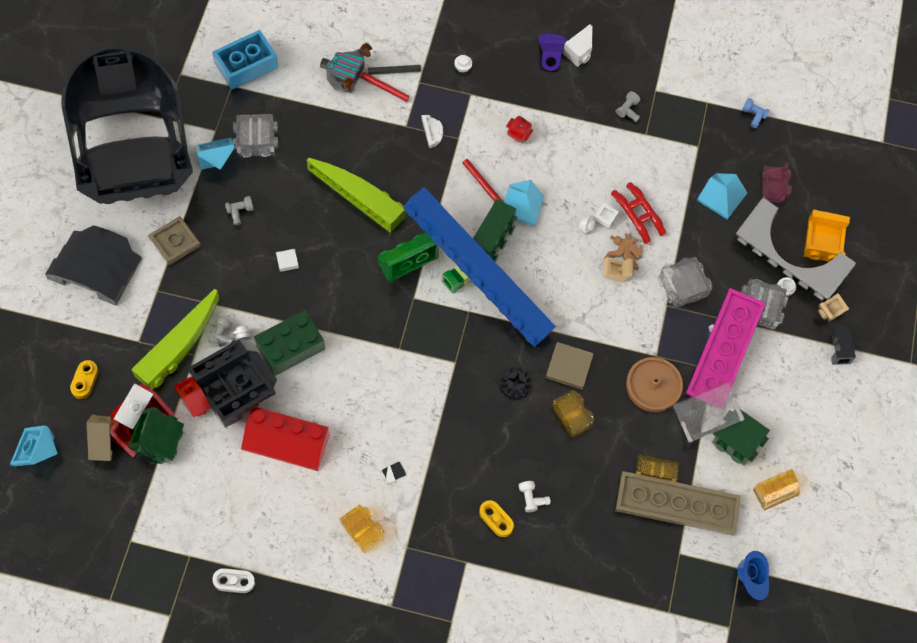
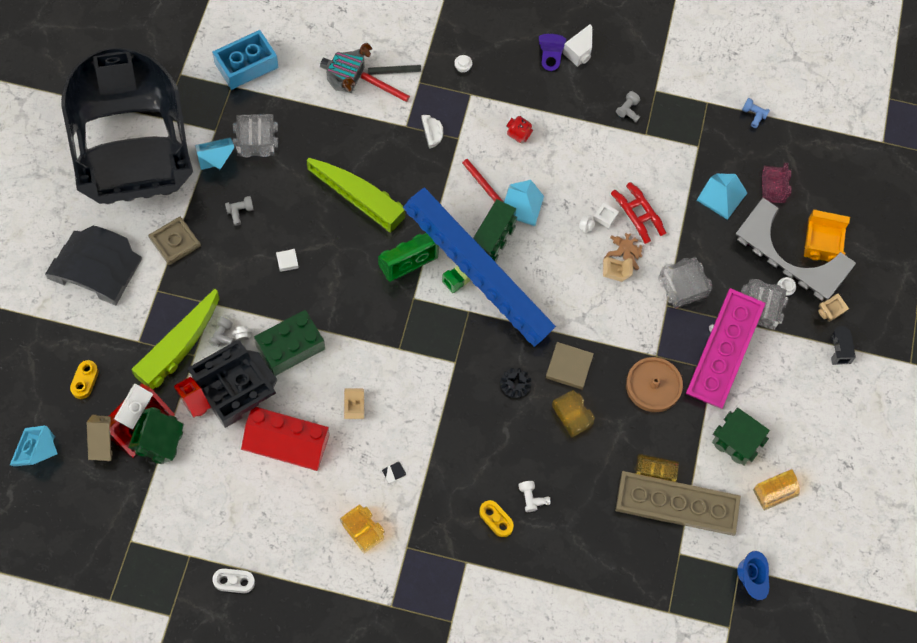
clear slope [673,382,745,442] -> none
none -> tan bracket [344,388,364,419]

